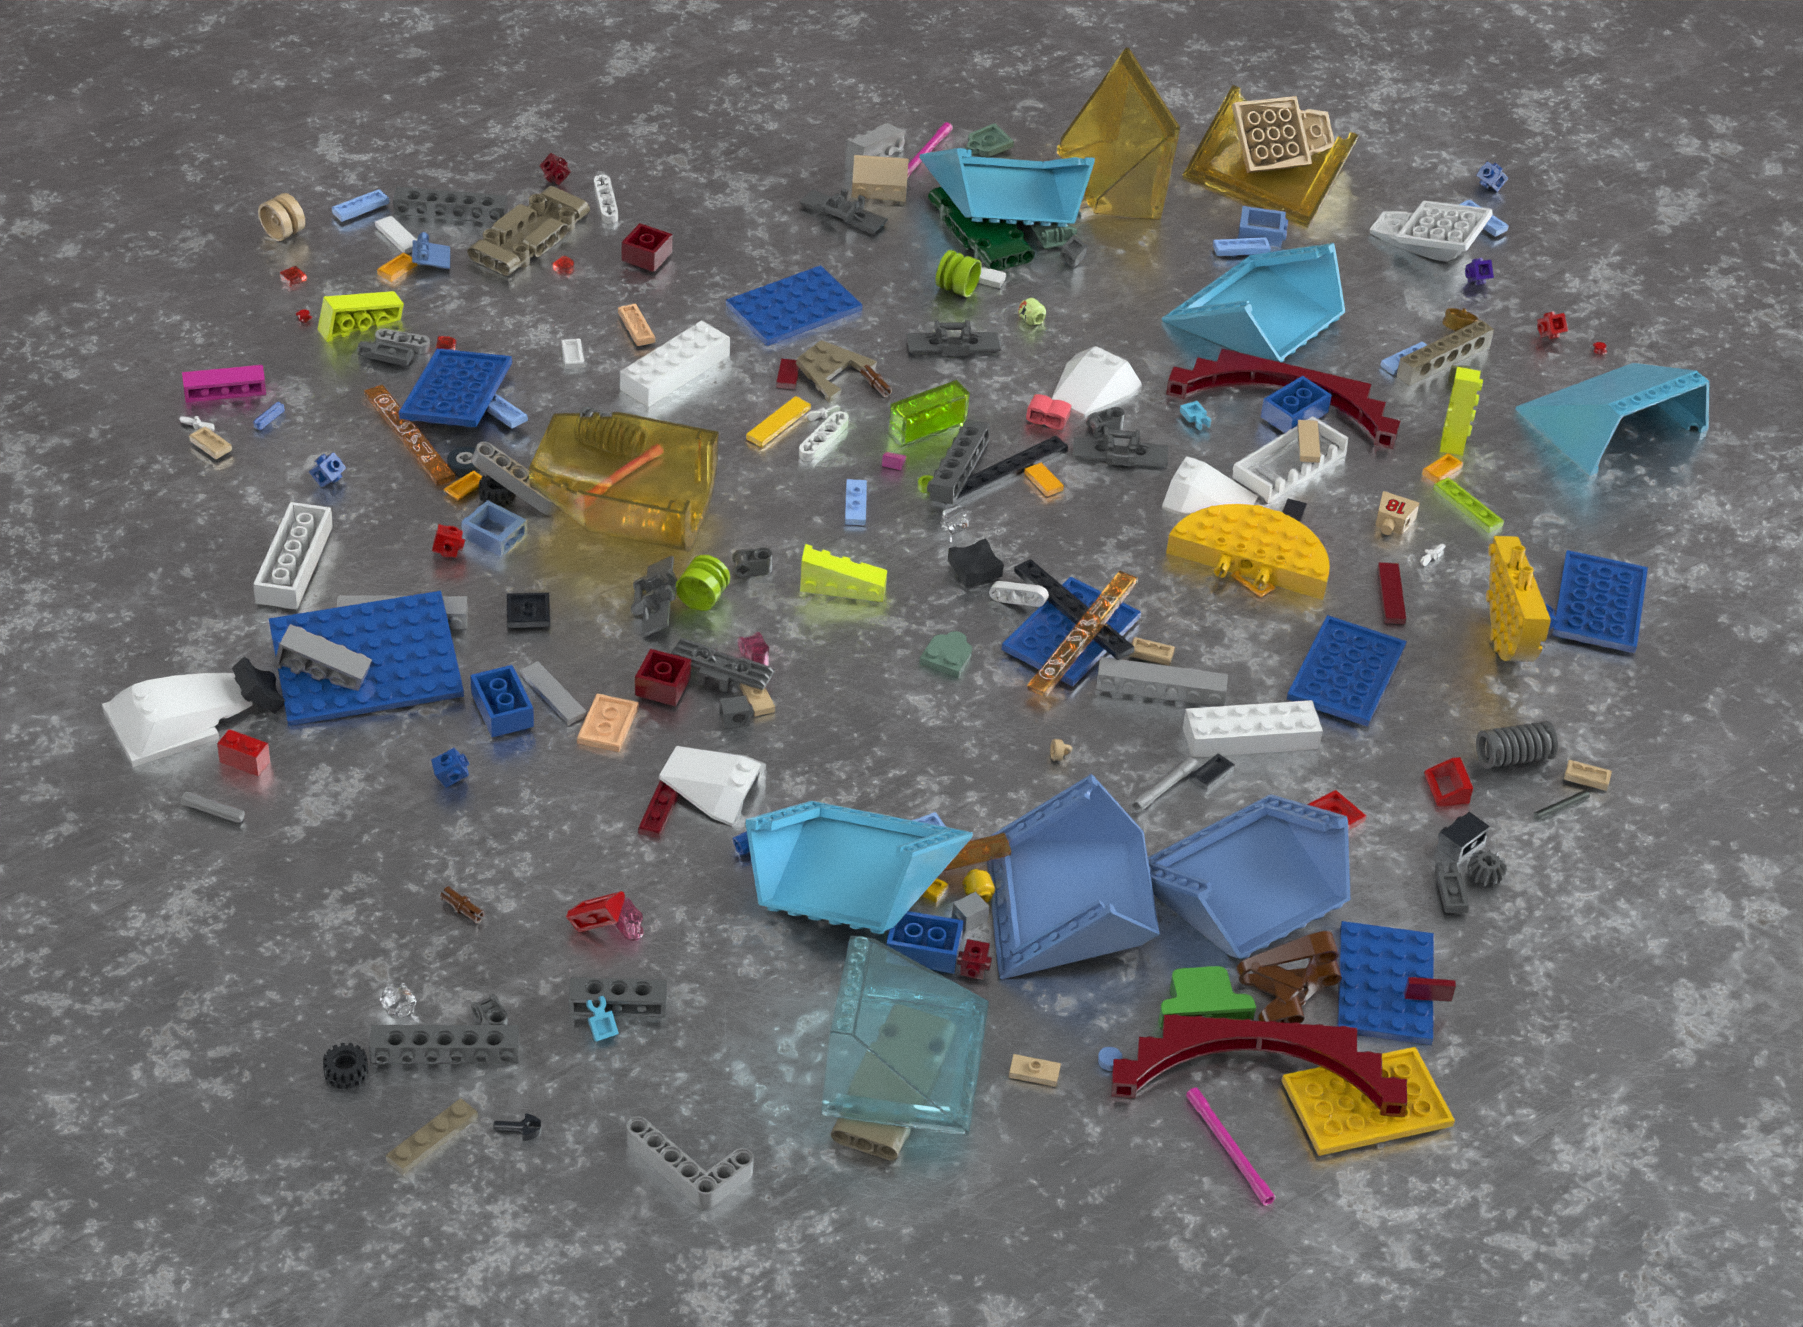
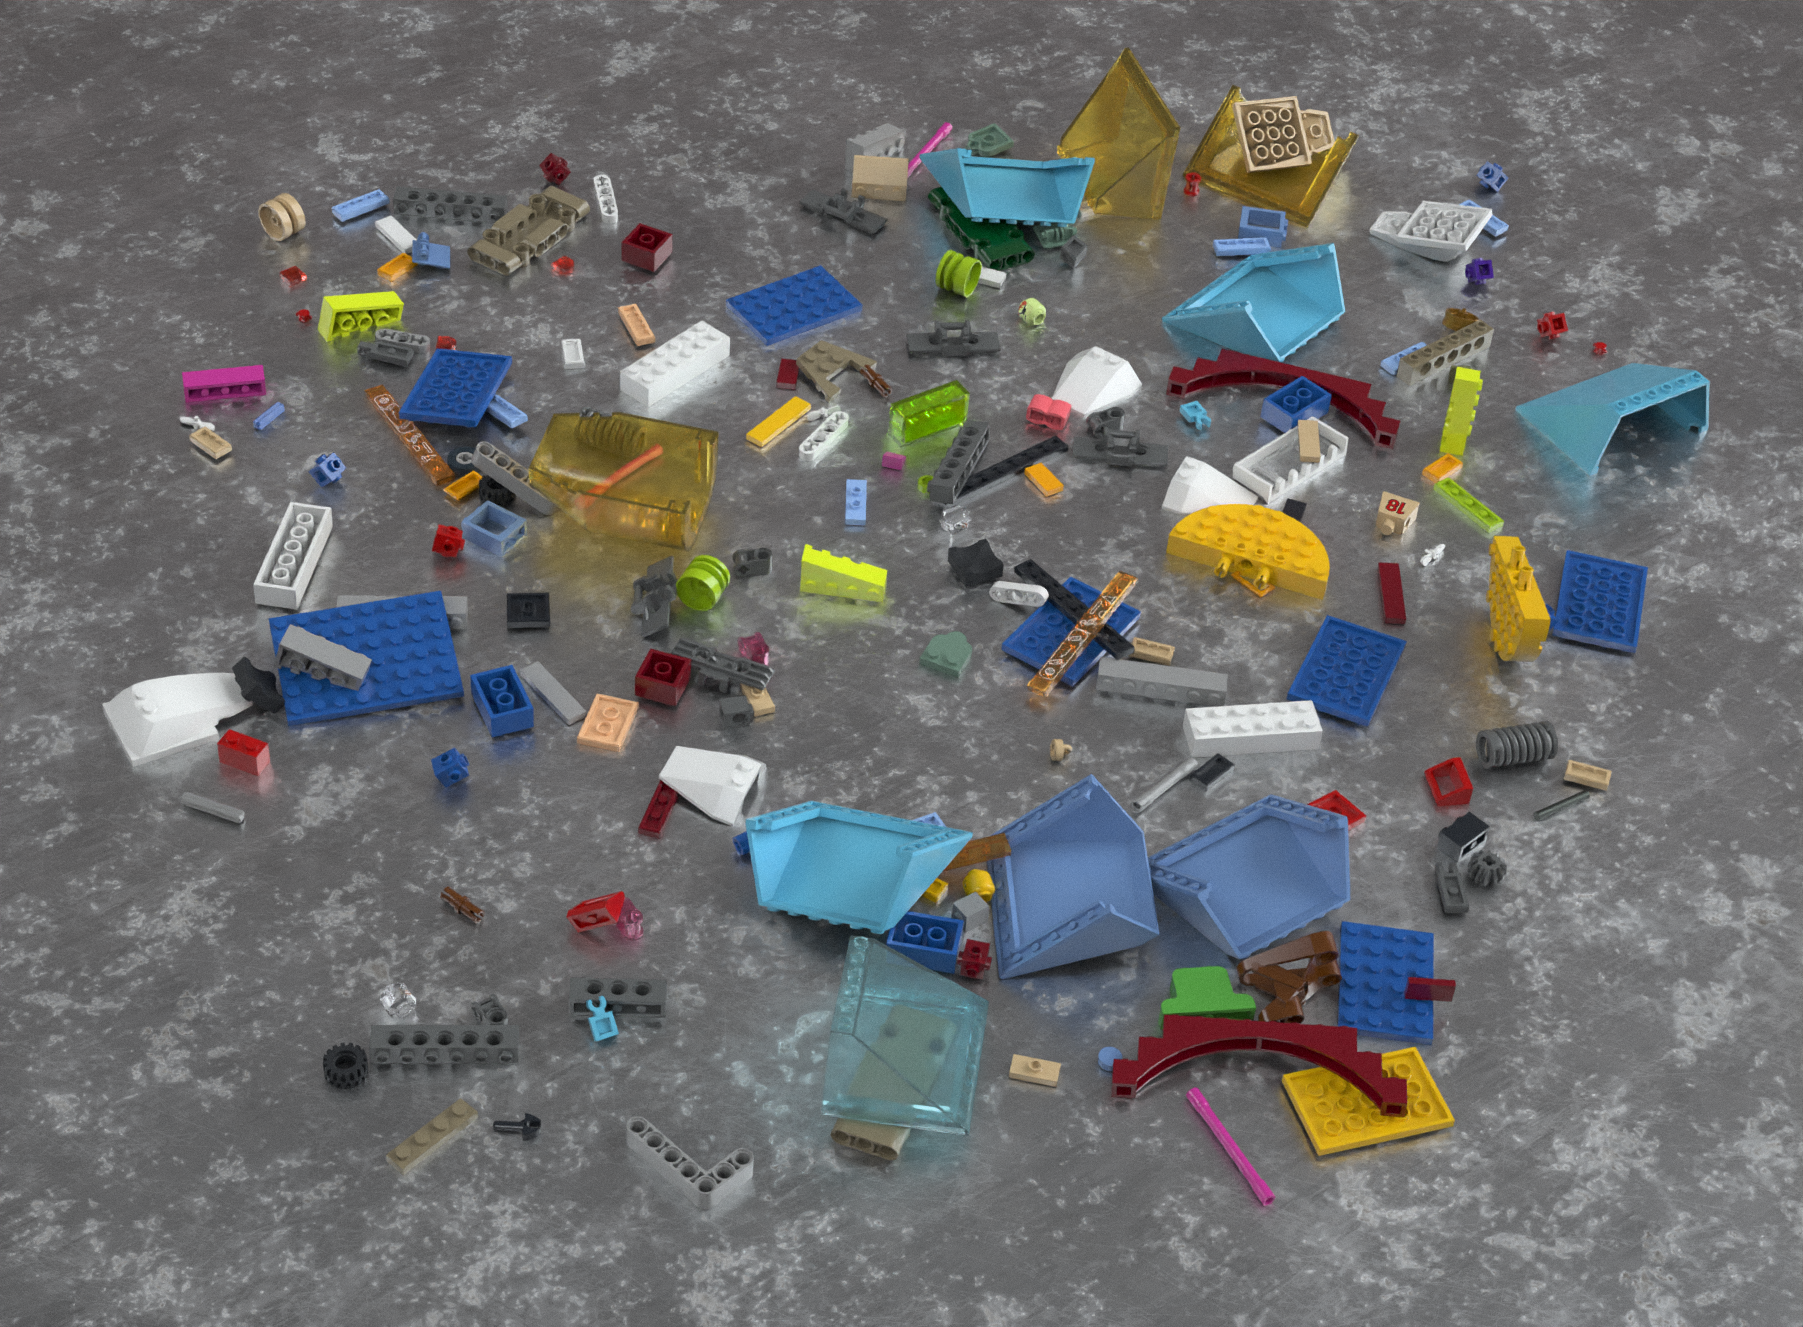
none -> red bush [1183,172,1202,197]

